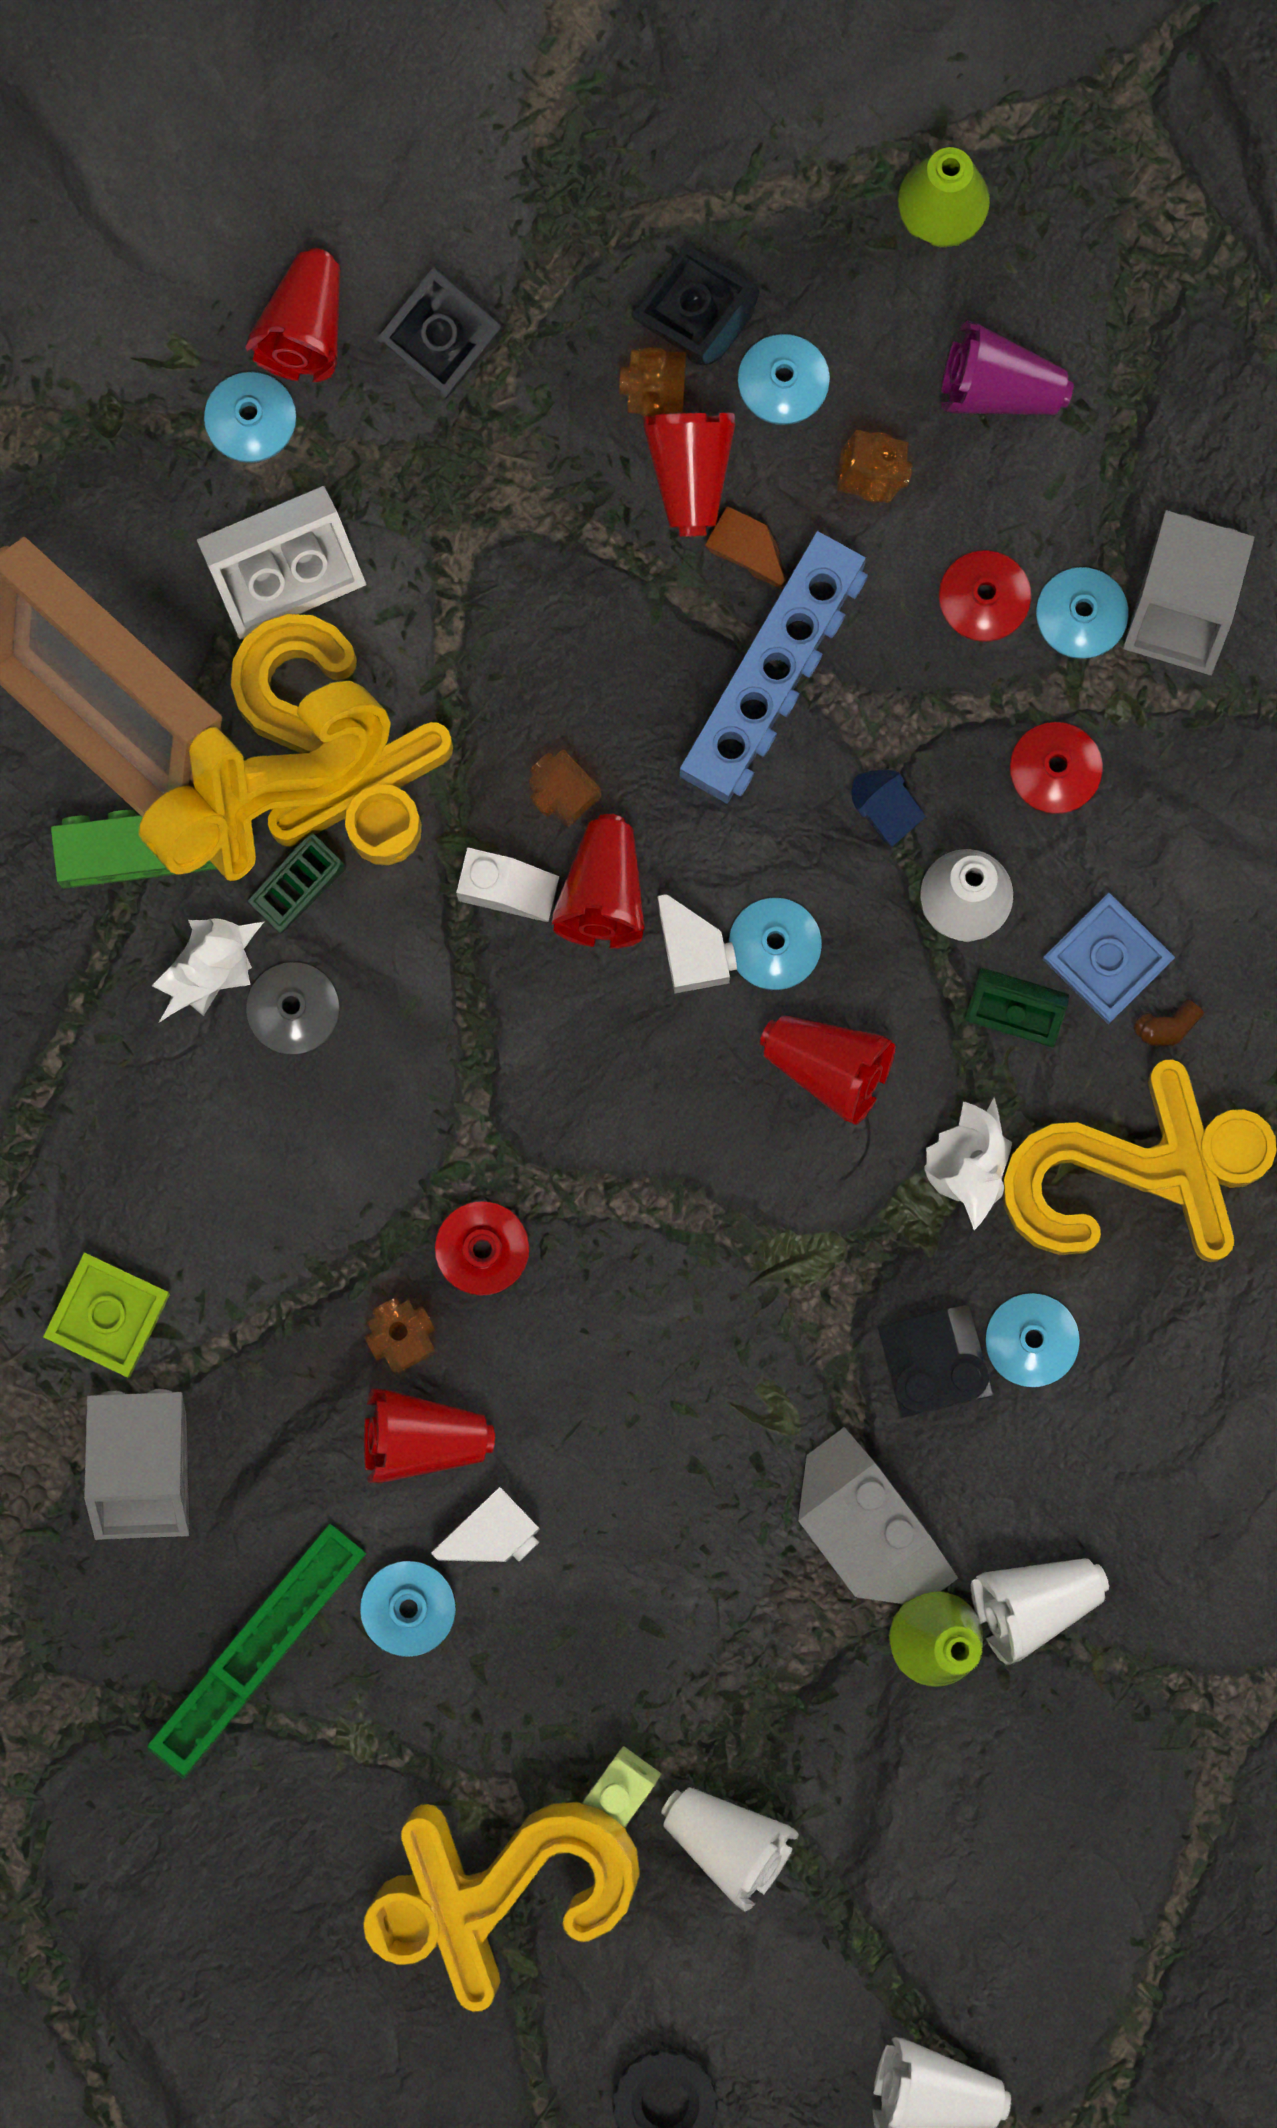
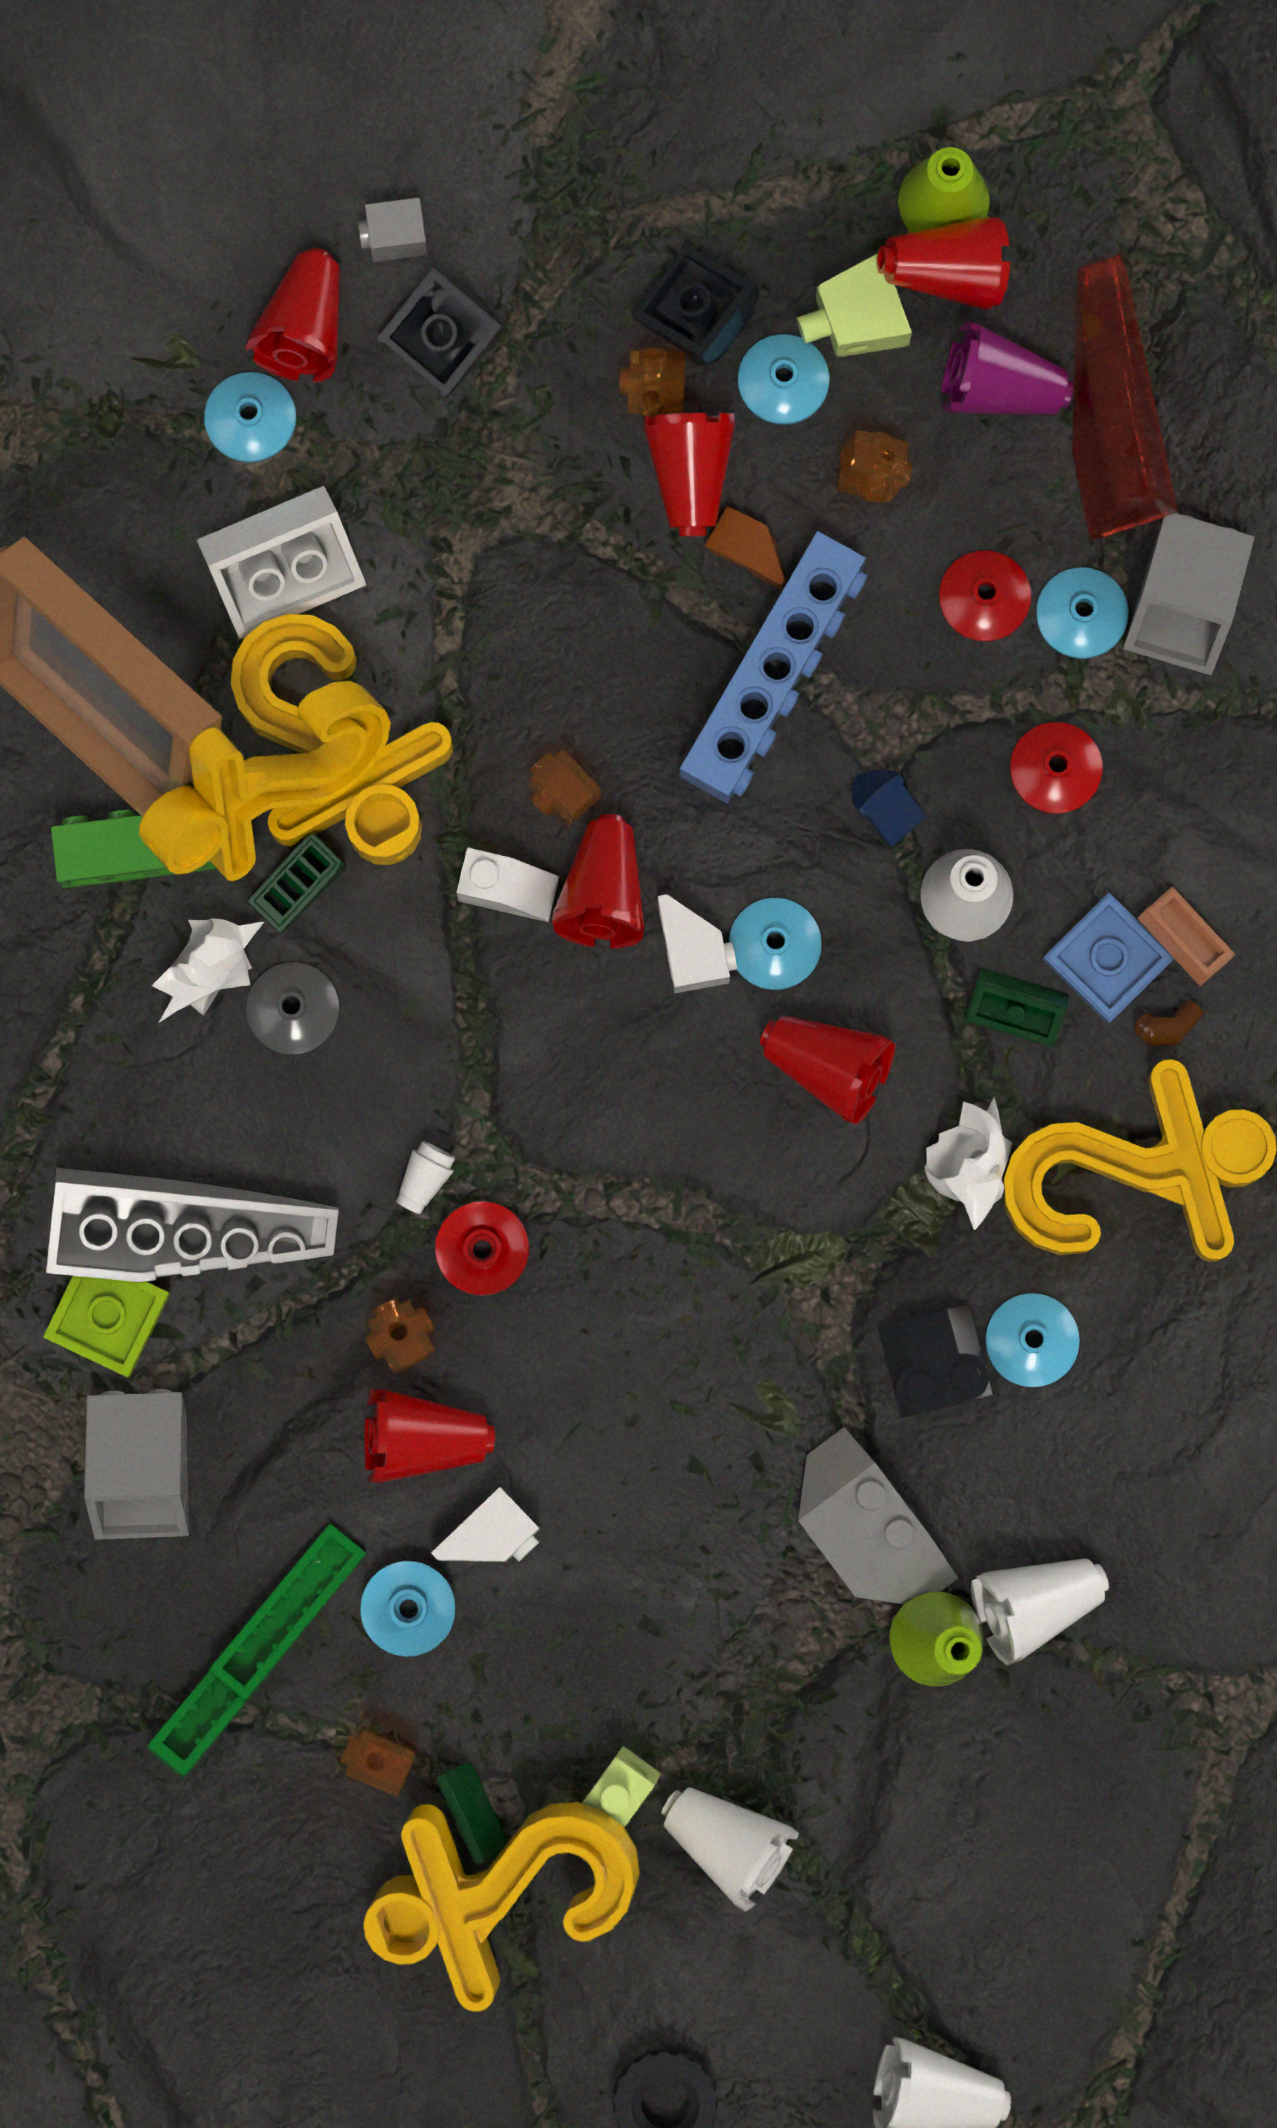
none -> light grey wedge [46,1168,339,1282]
none -> clear orange brick [341,1729,418,1797]
none -> light grey brick [358,198,427,262]
none -> white cone [396,1141,455,1214]
none -> dark green slope [437,1763,508,1864]
none -> yellowish green torso [796,254,912,357]
none -> red cone [877,217,1010,310]
none -> clear red wedge [1072,254,1178,540]
none -> nougat tile [1137,887,1236,987]

